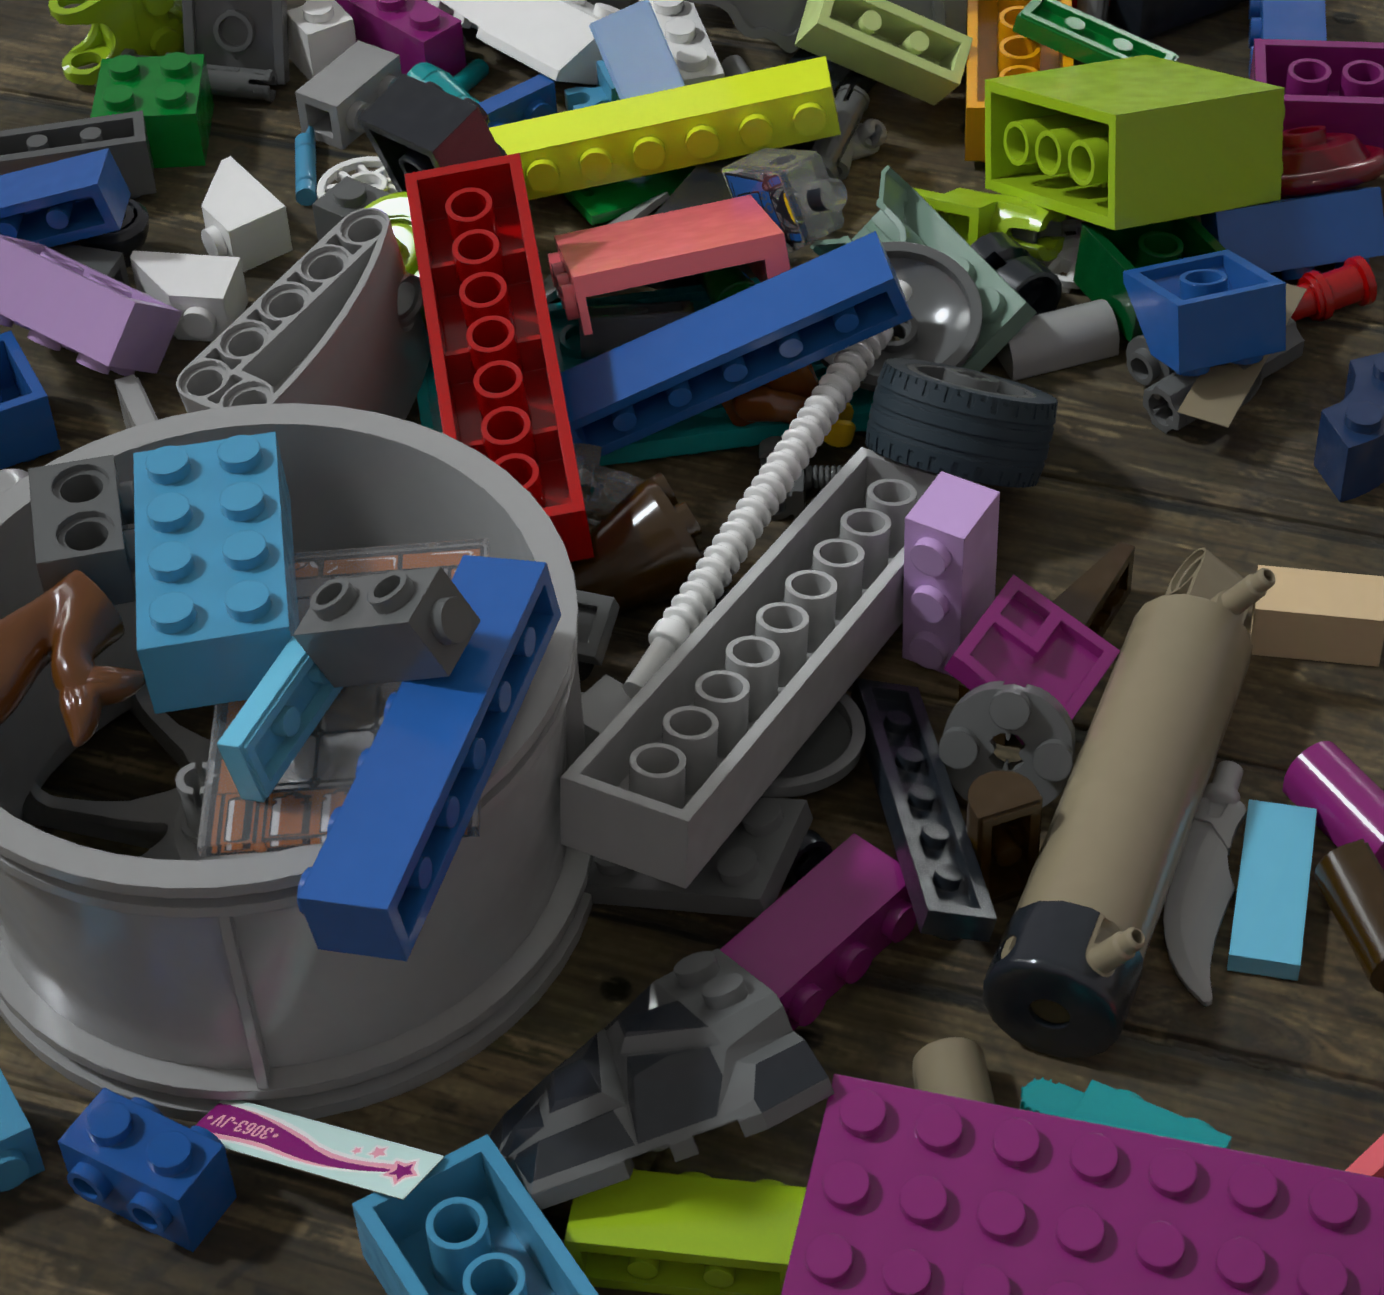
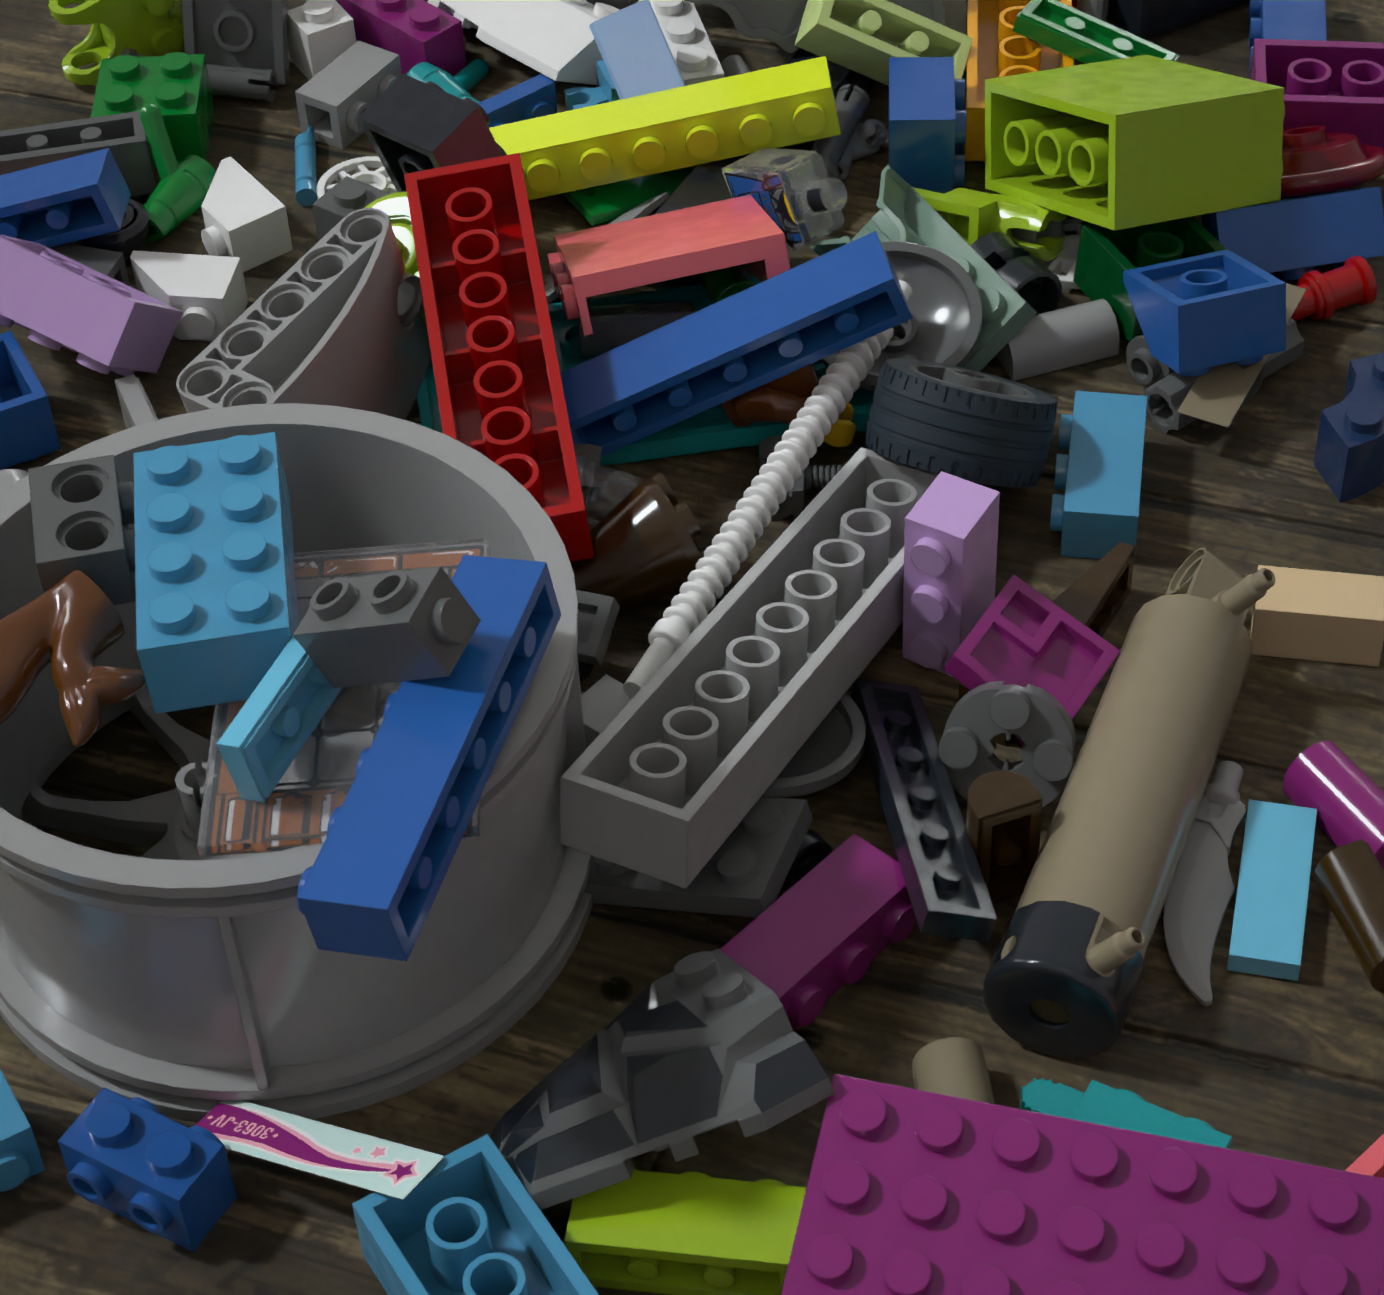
none -> green piece [139,104,216,244]
none -> blue brick [888,57,966,194]
none -> dark azure brick [1050,391,1147,560]

